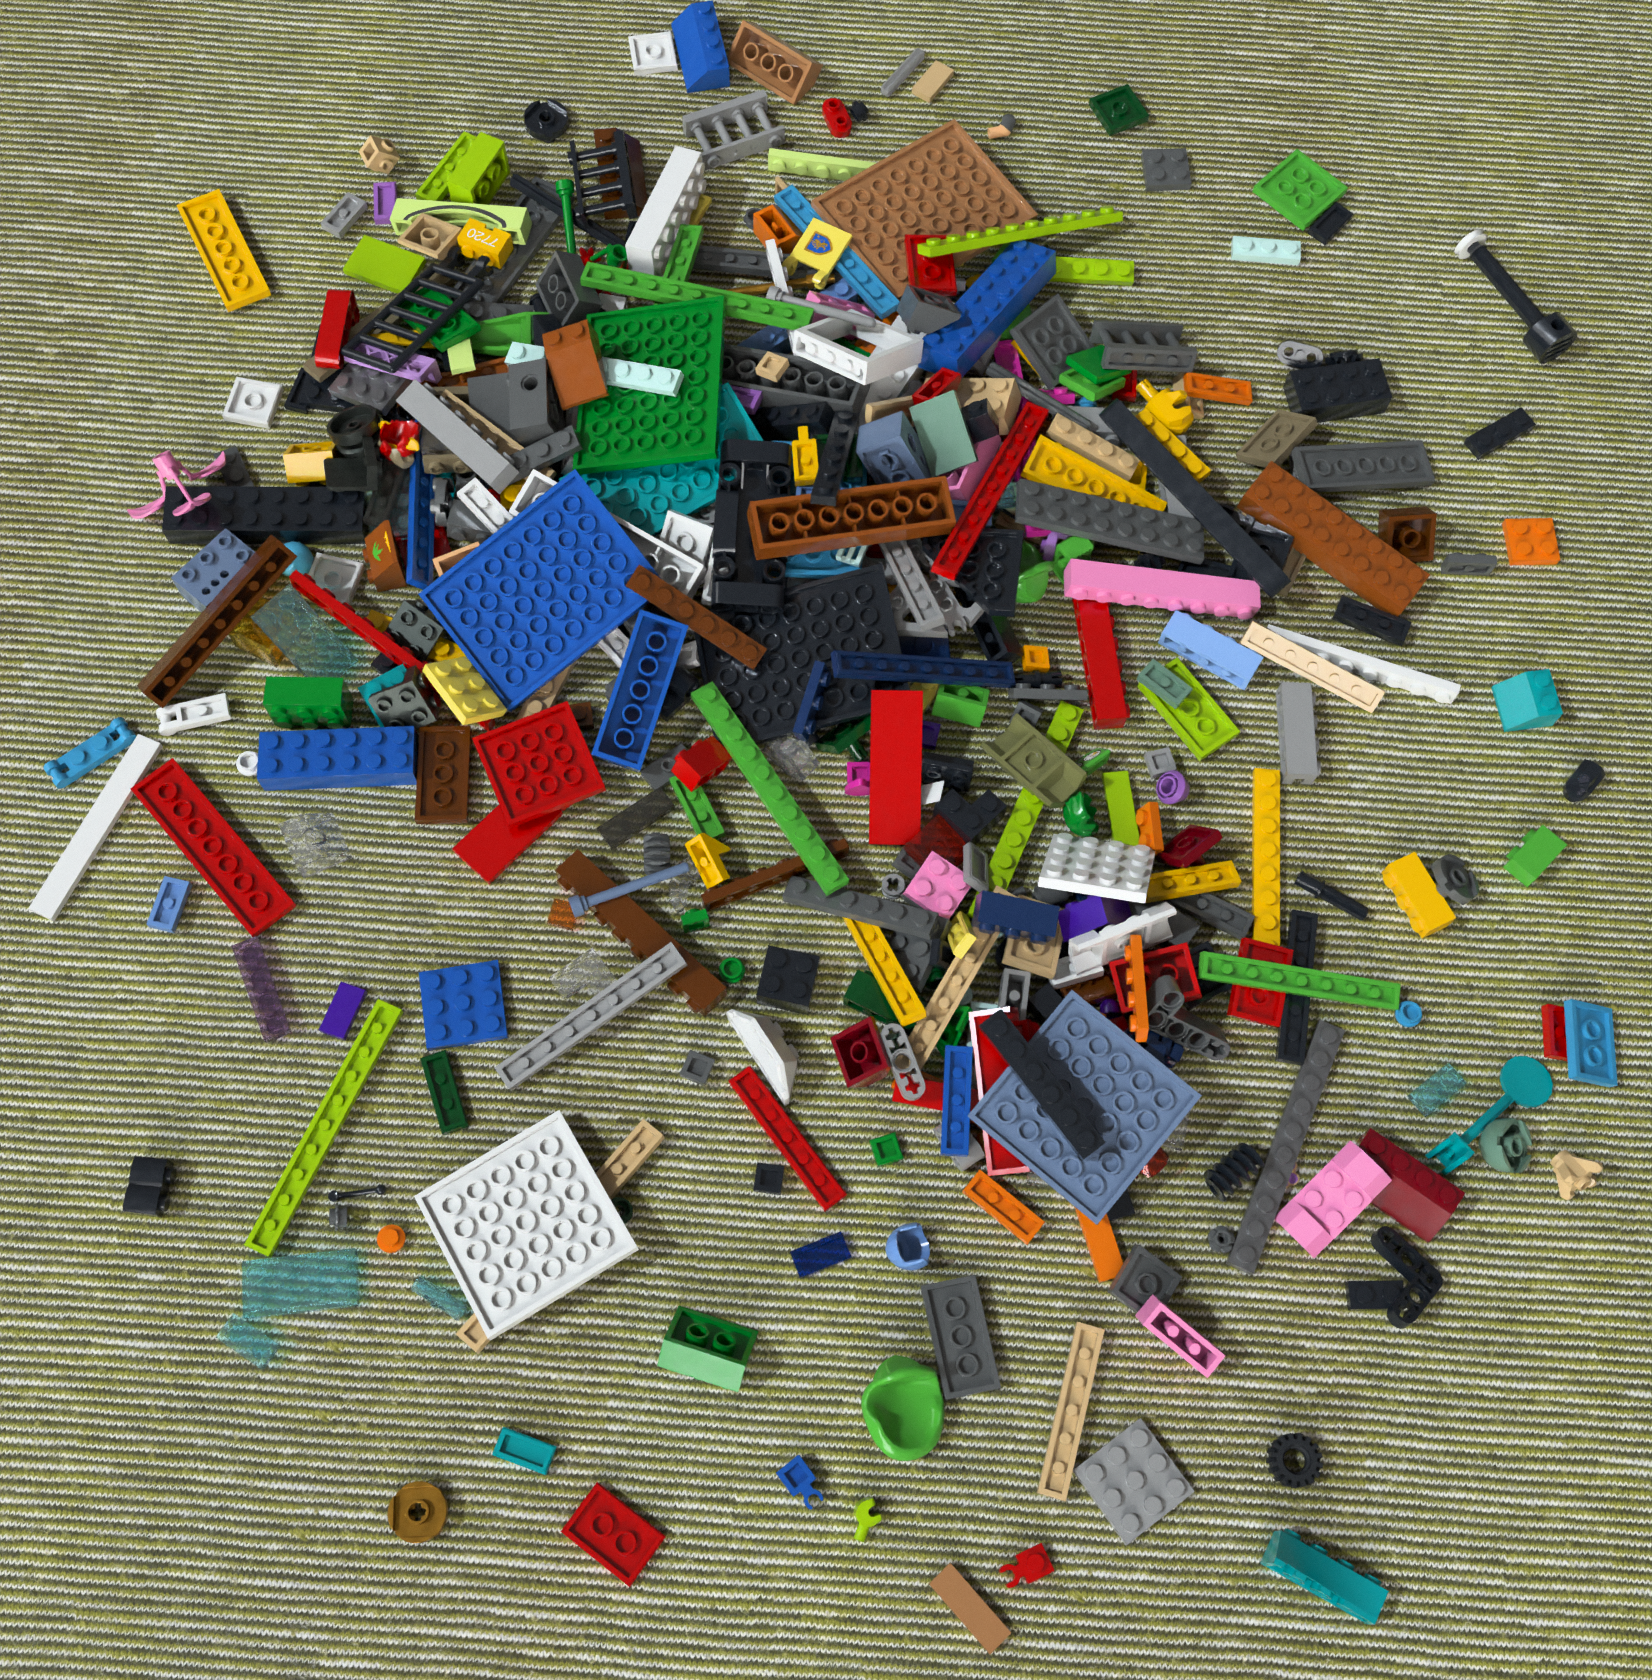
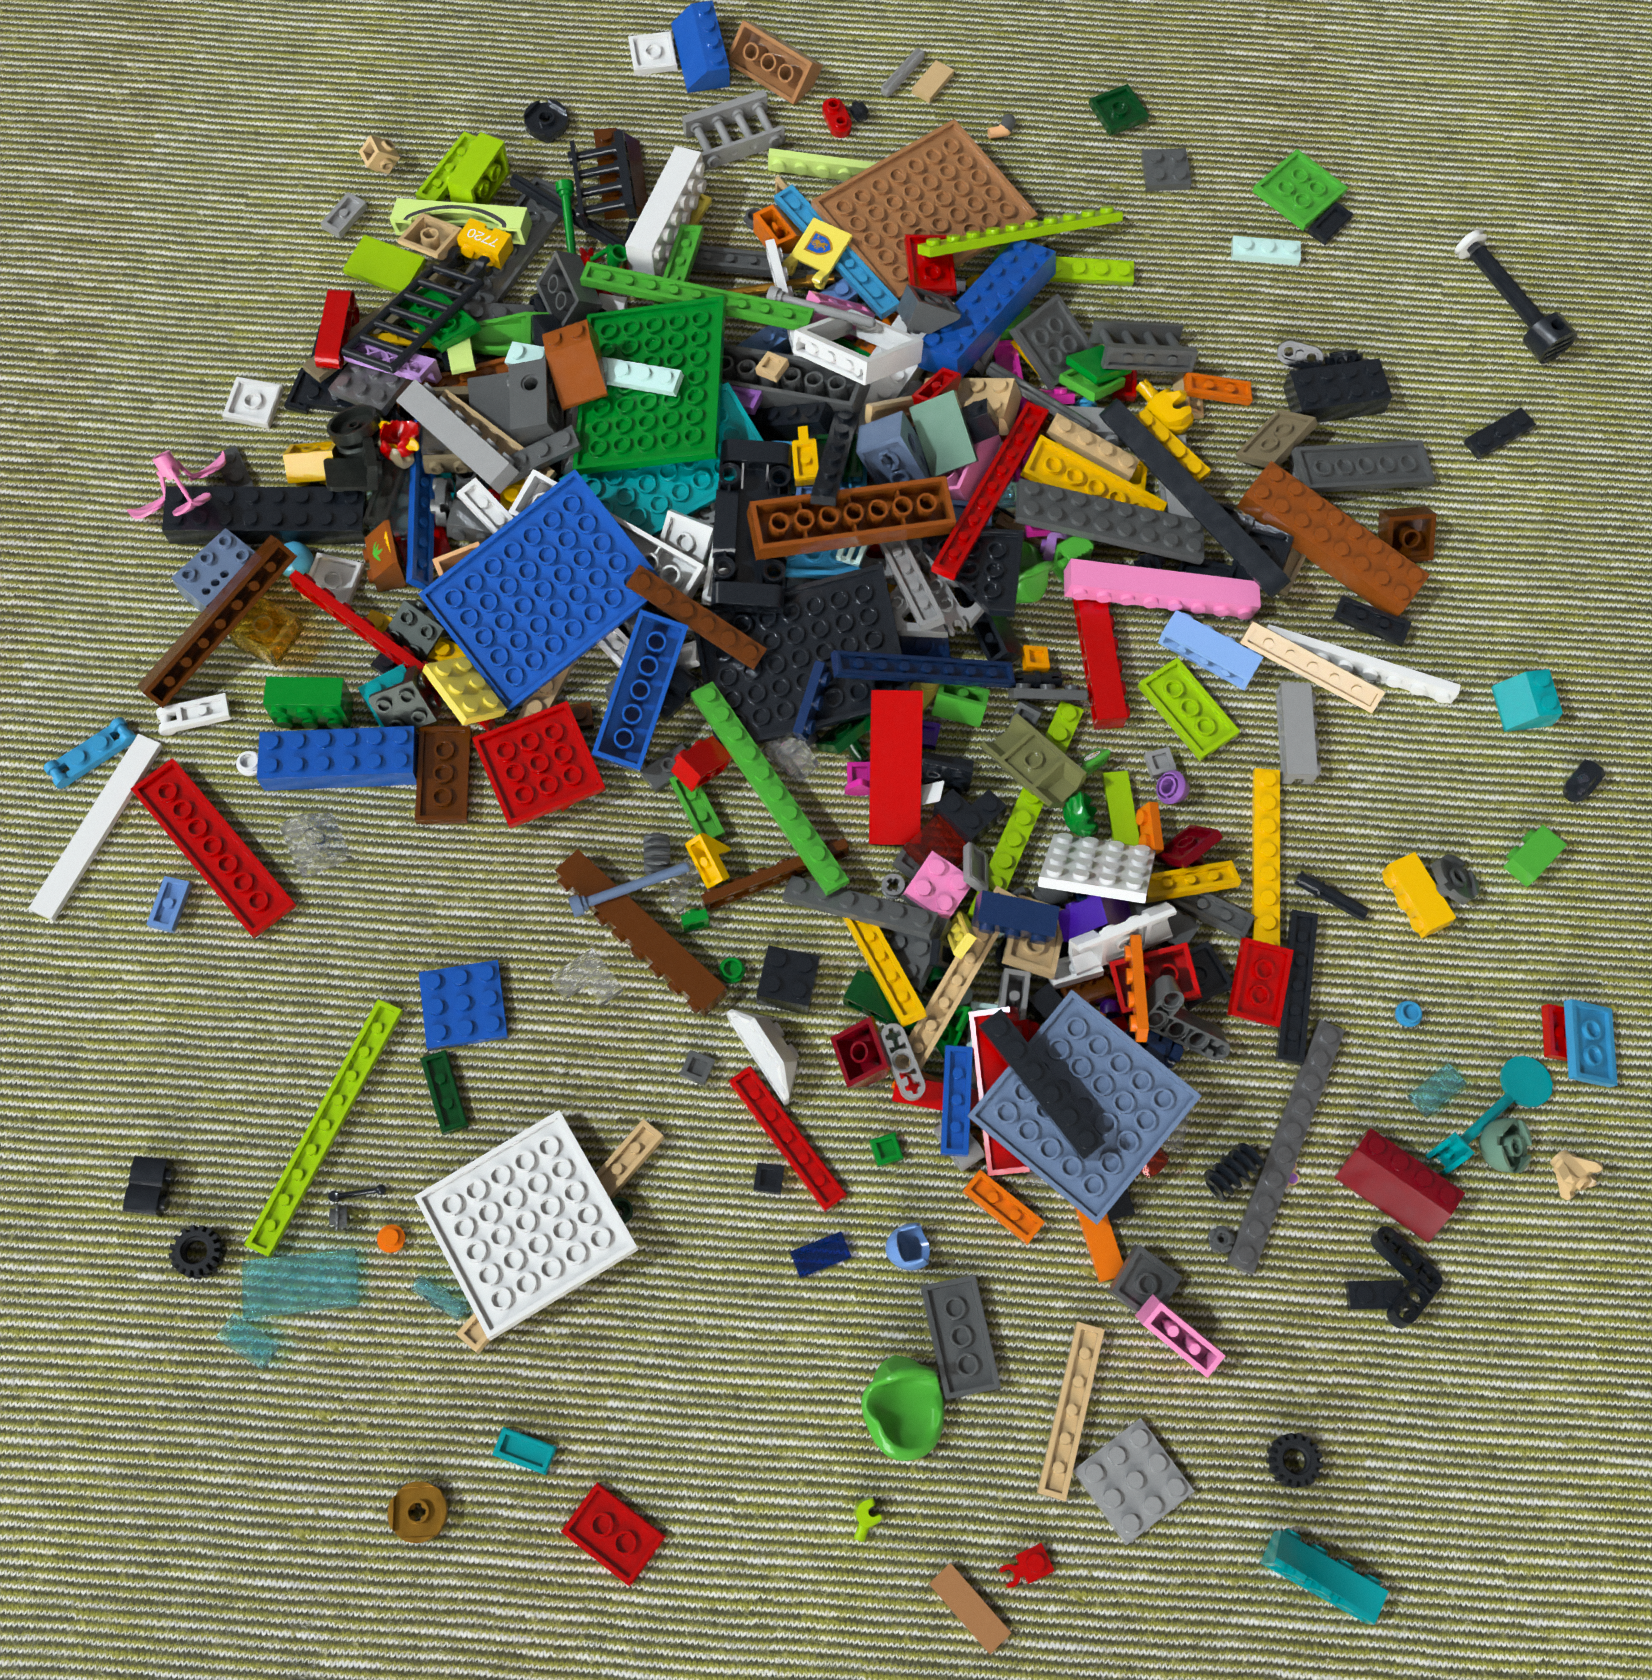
yellow plate [176,189,271,312] -> none
clear purple plate [232,936,292,1043] -> none
clear light blue plate [251,584,359,678] -> none
dark purple tile [319,982,367,1041] -> none
medium lavender tile [373,182,398,225] -> none
red tile [452,805,563,885] -> none
light grey plate [494,942,687,1091] -> none
clear orange tile [547,898,577,931] -> none
clear smoke tile [597,787,675,850] -> none
green slope [657,1306,759,1392] -> none
blue plate [776,1455,823,1510] -> none
sand green plate [1136,659,1193,709] -> none
bright green plate [1197,951,1401,1011] -> none
bright pink piece [1274,1140,1392,1258] -> none
dark grey plate [1440,552,1497,576] -> none
orange plate [1502,518,1560,566] -> none
none -> black tyre [169,1225,226,1279]

